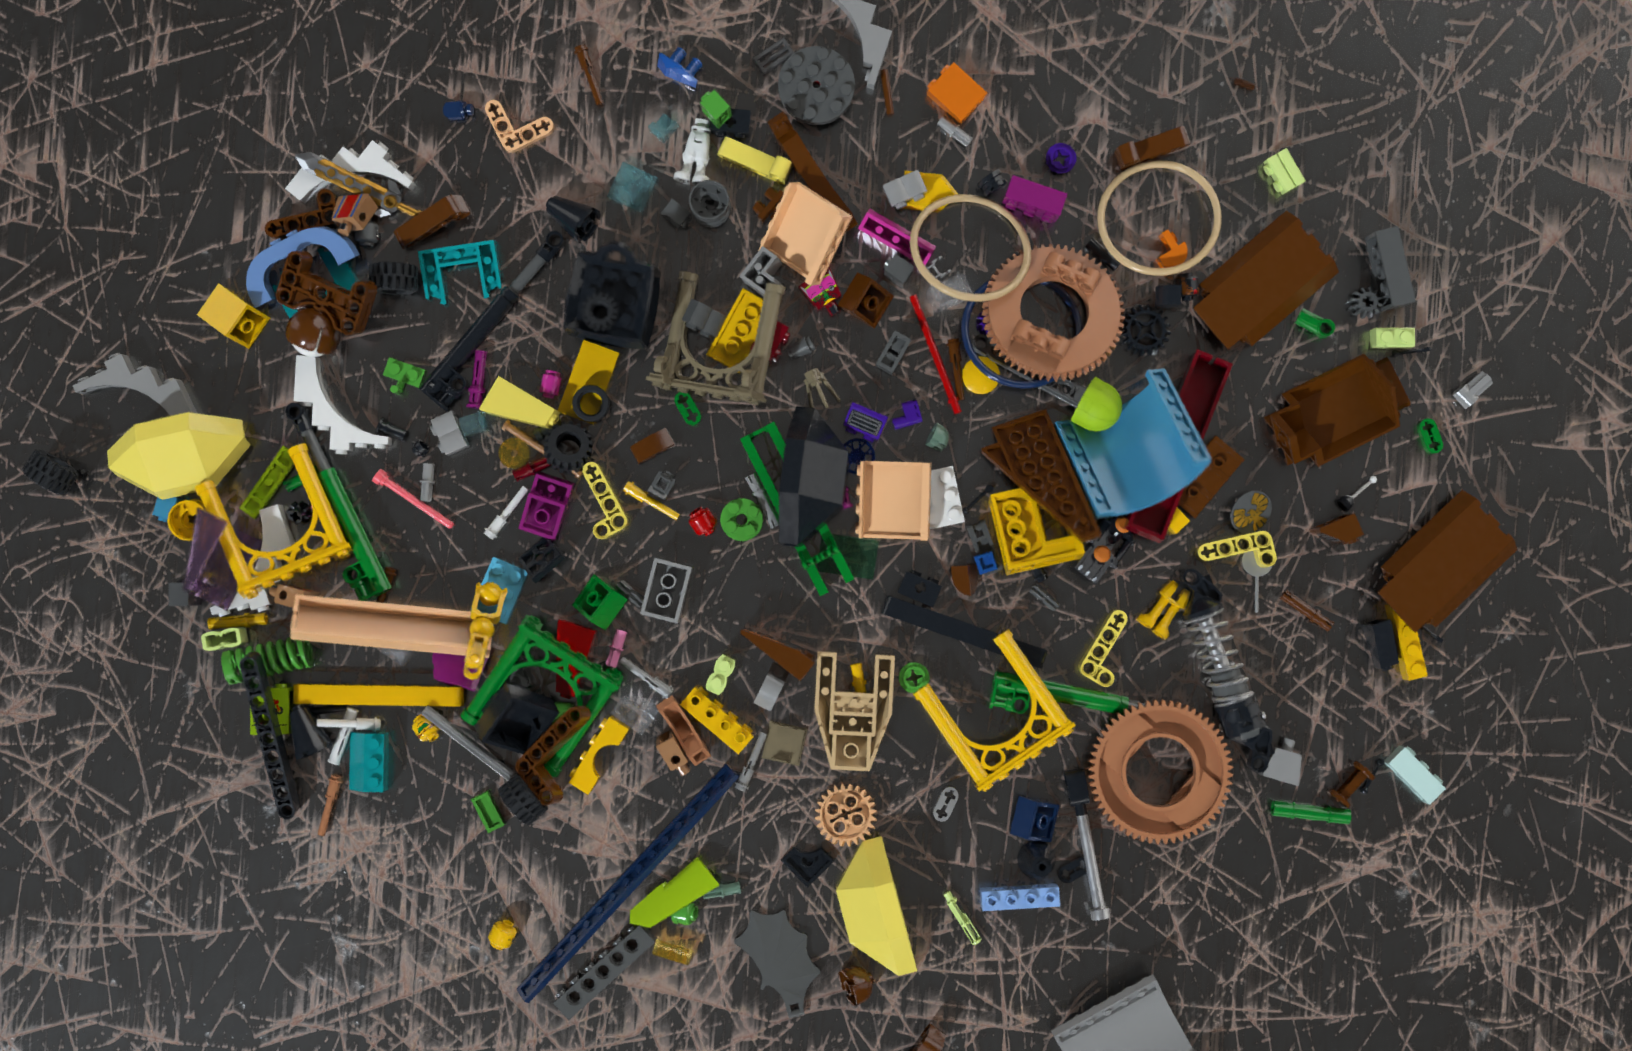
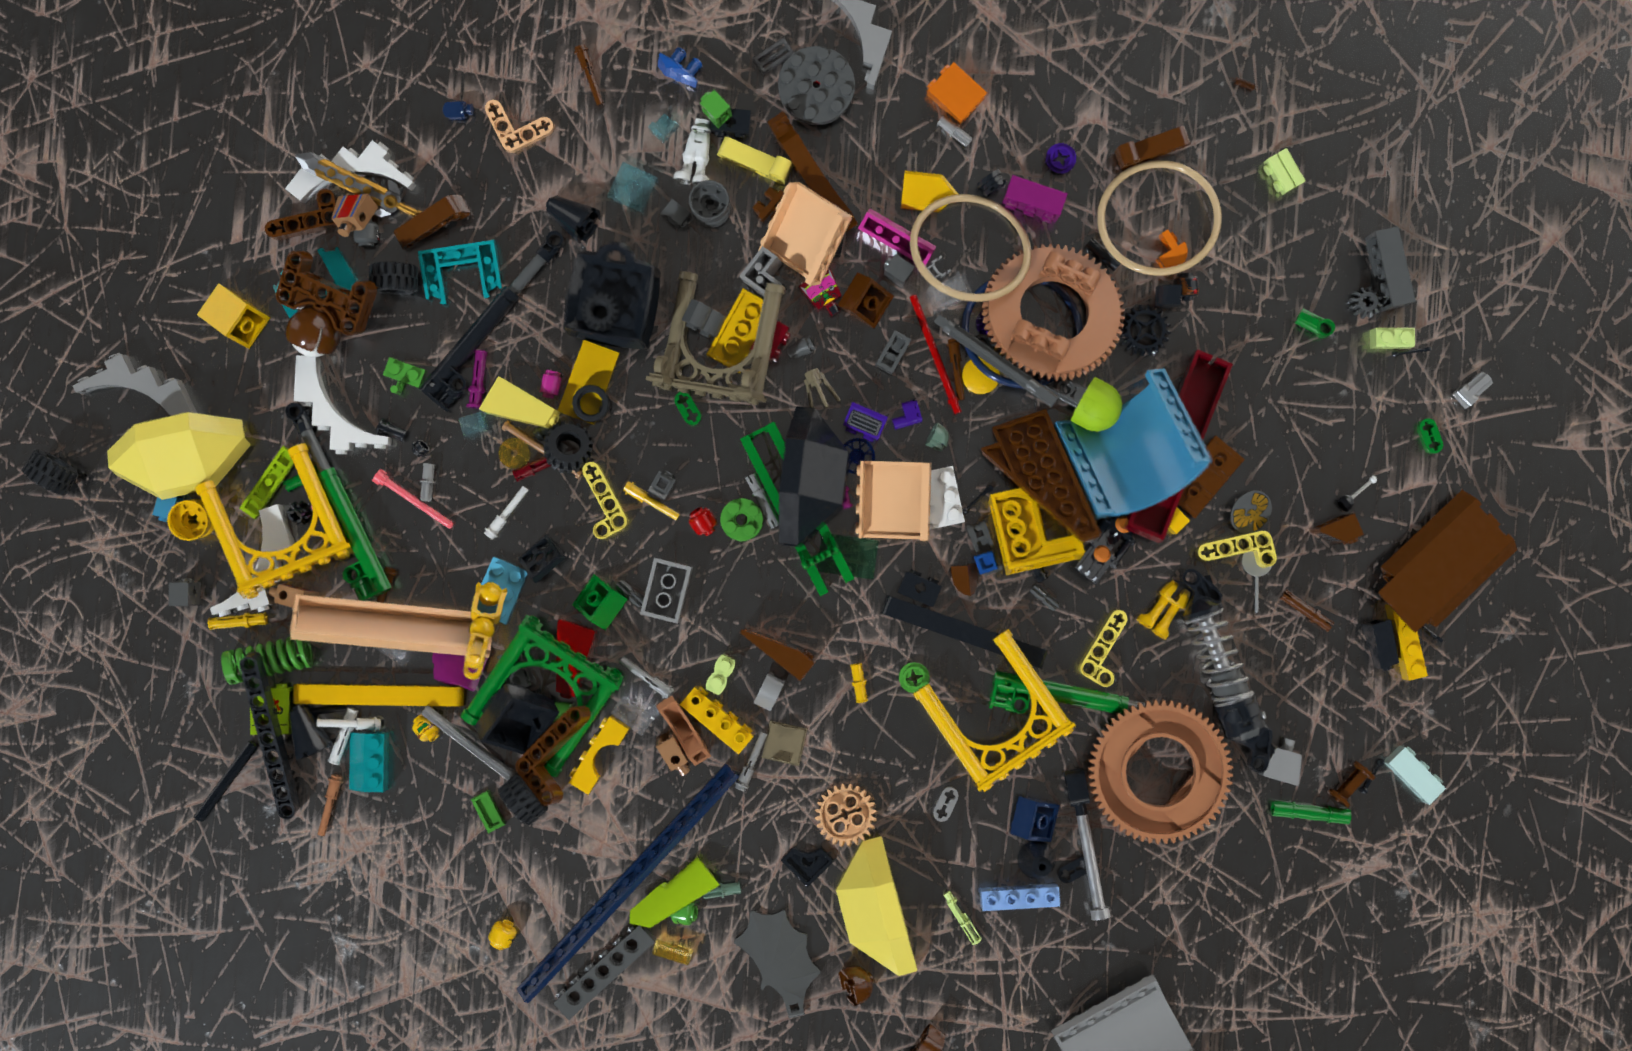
clear purple windscreen [182,508,262,611] -> none
yellowish green brick [201,627,248,651] -> none
medium blue arch [246,227,360,308] -> none
light grey brick [430,411,470,456] -> none
magenta slope [518,471,575,541] -> none
bright pink axle [606,629,628,668] -> none
reddish brown slope [630,428,674,464] -> none
tan wedge [815,651,895,771] -> none
reddish brown piece [880,69,894,115] -> none
light grey brick [883,170,927,210] -> none
reddish brown panel [1193,210,1339,349] -> none
reddish brown panel [1264,354,1411,467] -> none
none -> black axle [194,741,258,822]
none -> dark grey piece [934,314,1059,408]

